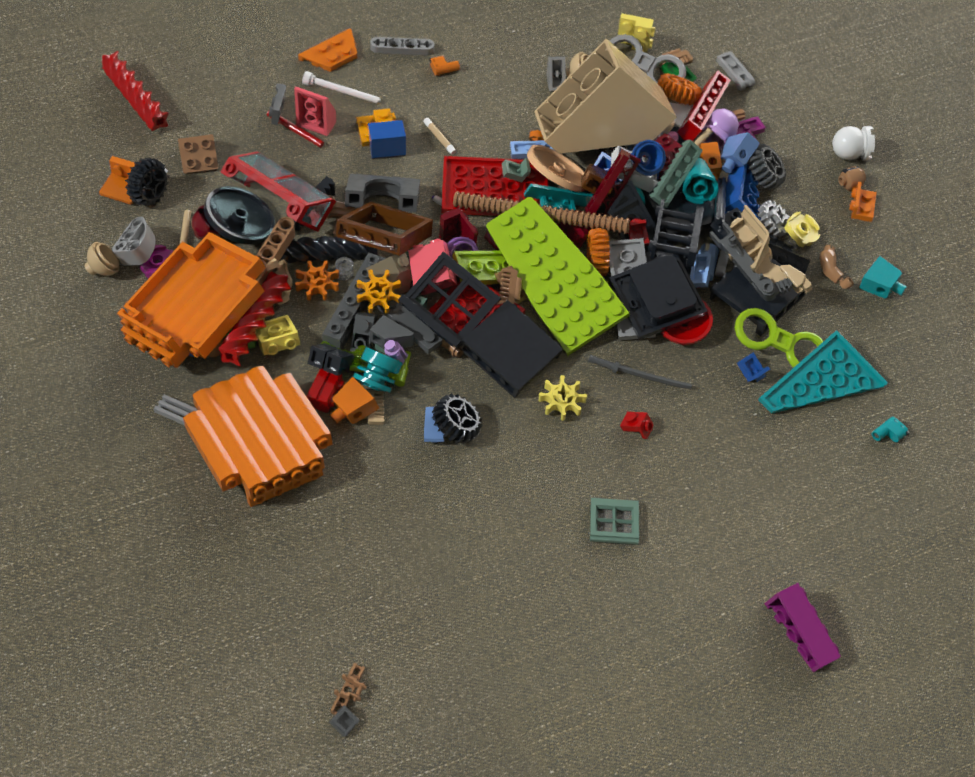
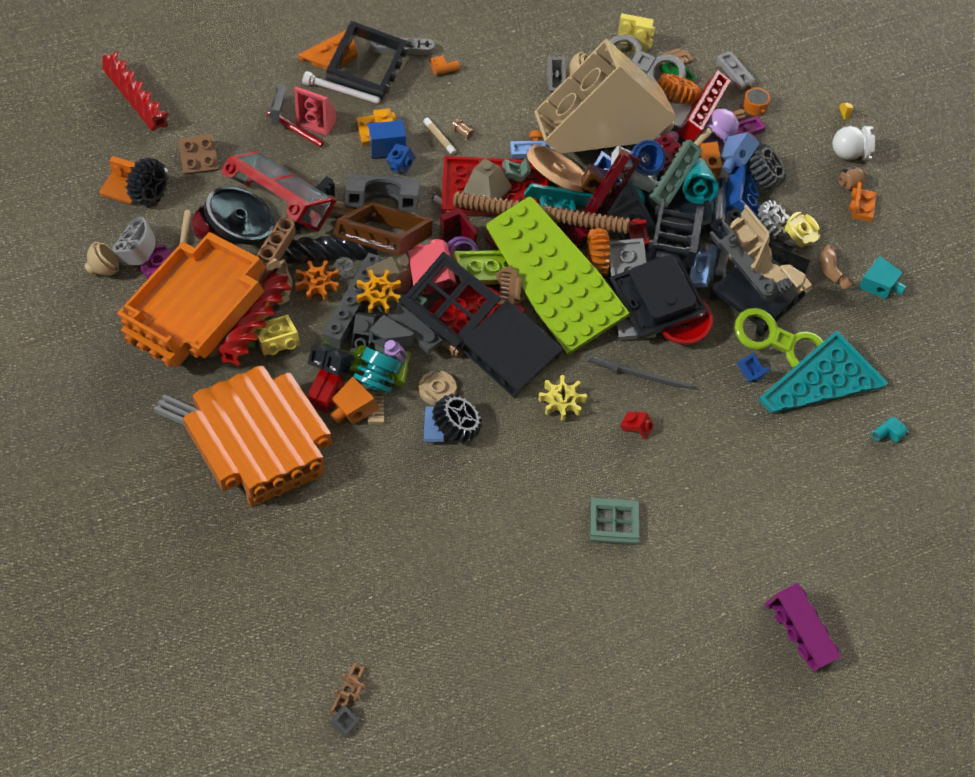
none -> black window [326,21,408,100]
none -> blue brick [386,144,416,174]
none -> tan tile [419,371,457,405]
none -> medium nougat pin [452,119,474,139]
none -> dark tan slope [463,158,512,199]
none -> piece [743,88,770,116]
none -> yellow tile [839,103,853,120]

